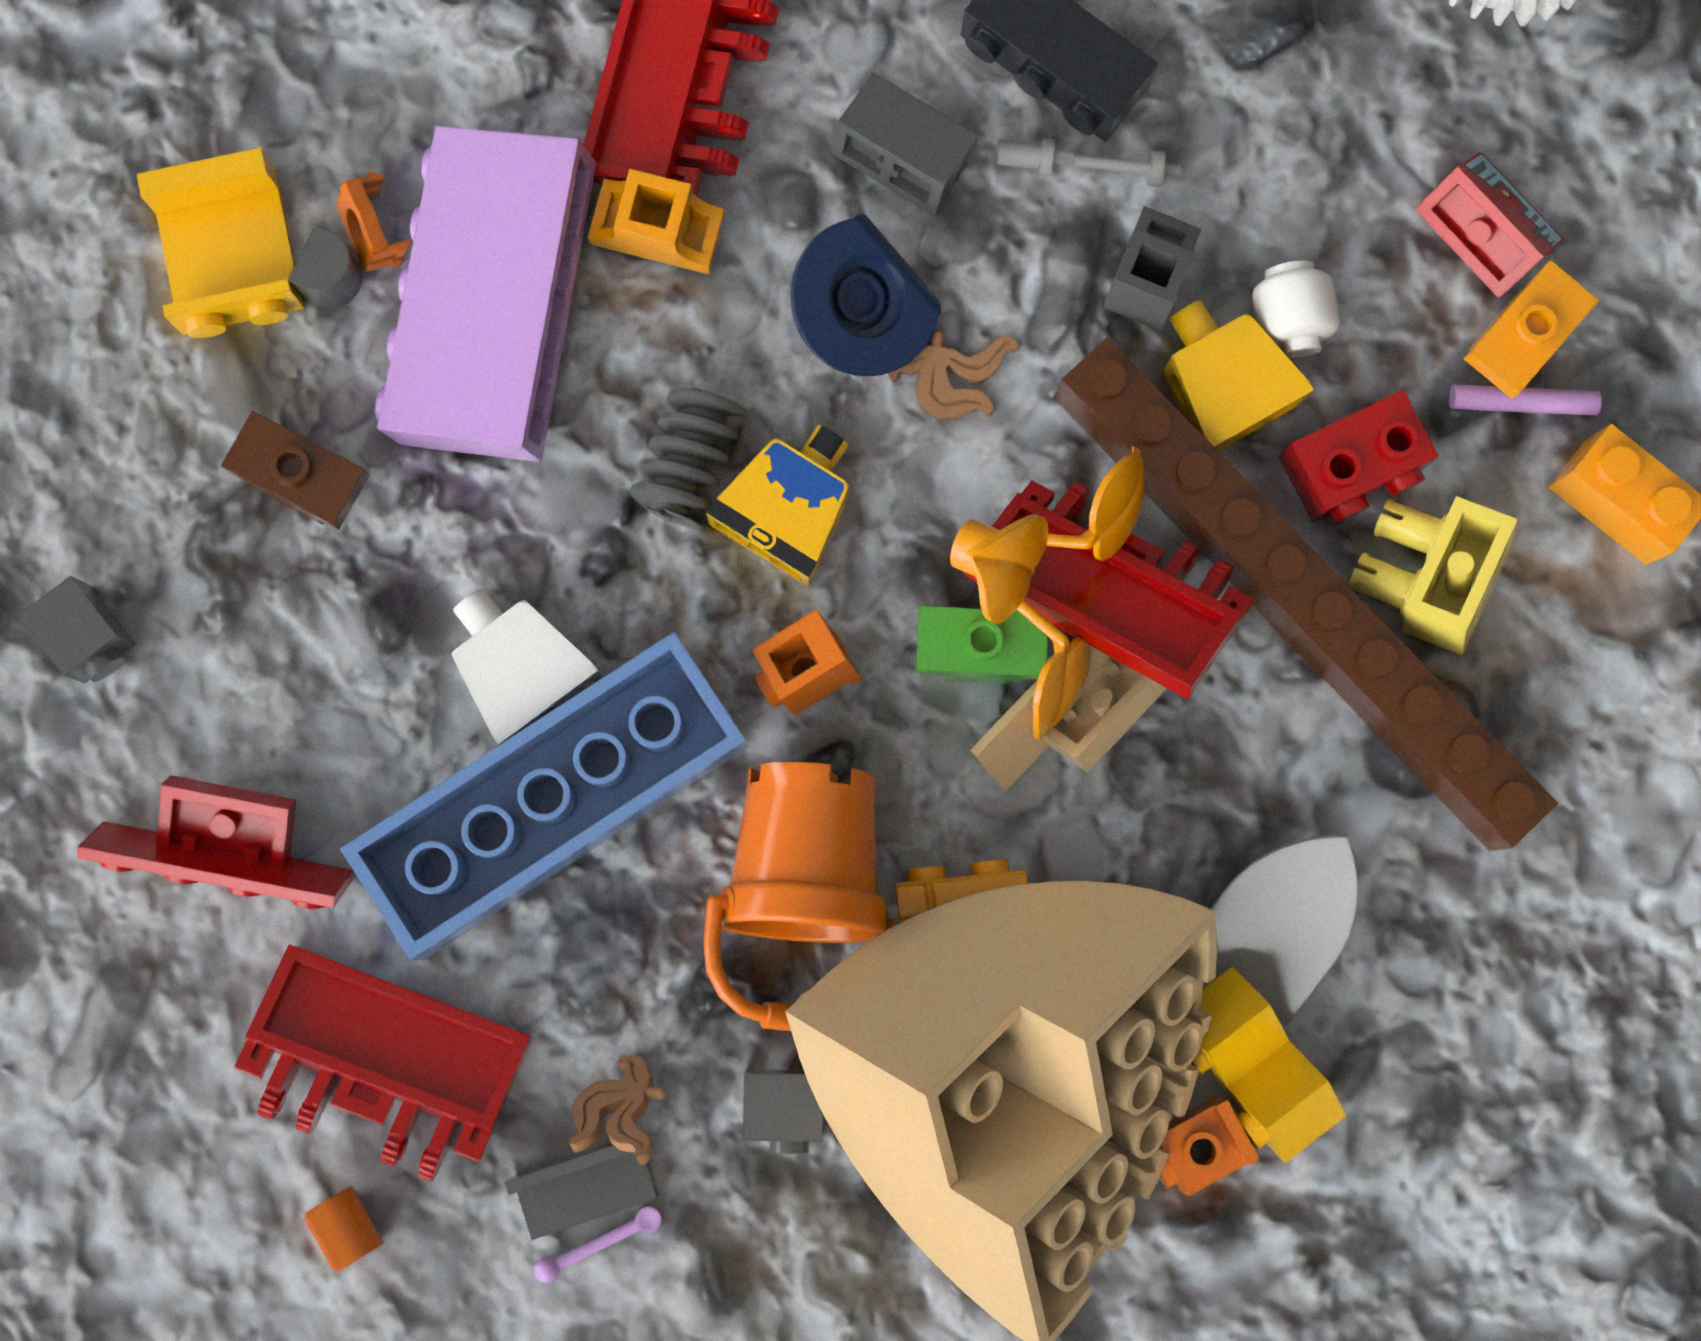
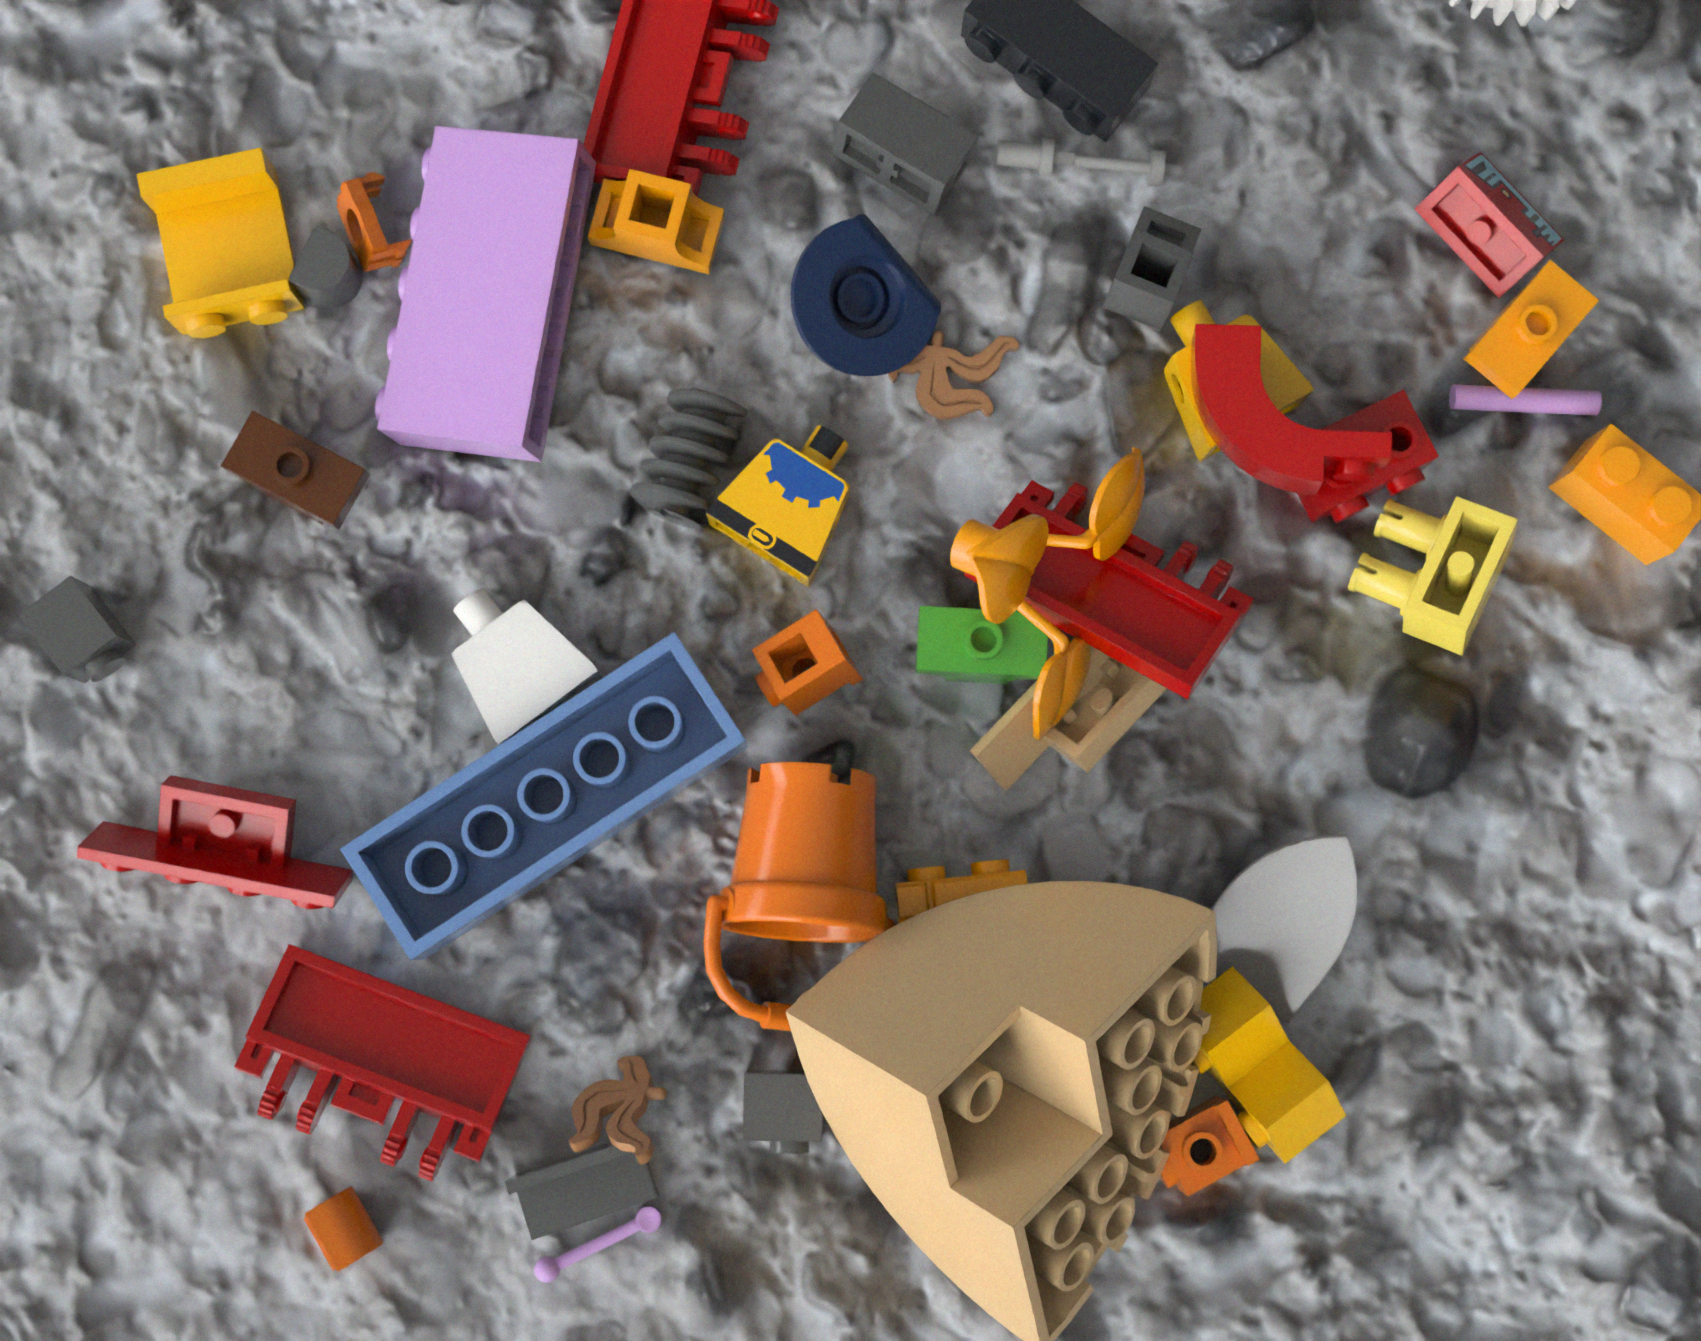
reddish brown brick [1053,337,1559,851] -> none
white head [1252,260,1340,359] -> none
none -> red arch [1191,324,1392,495]

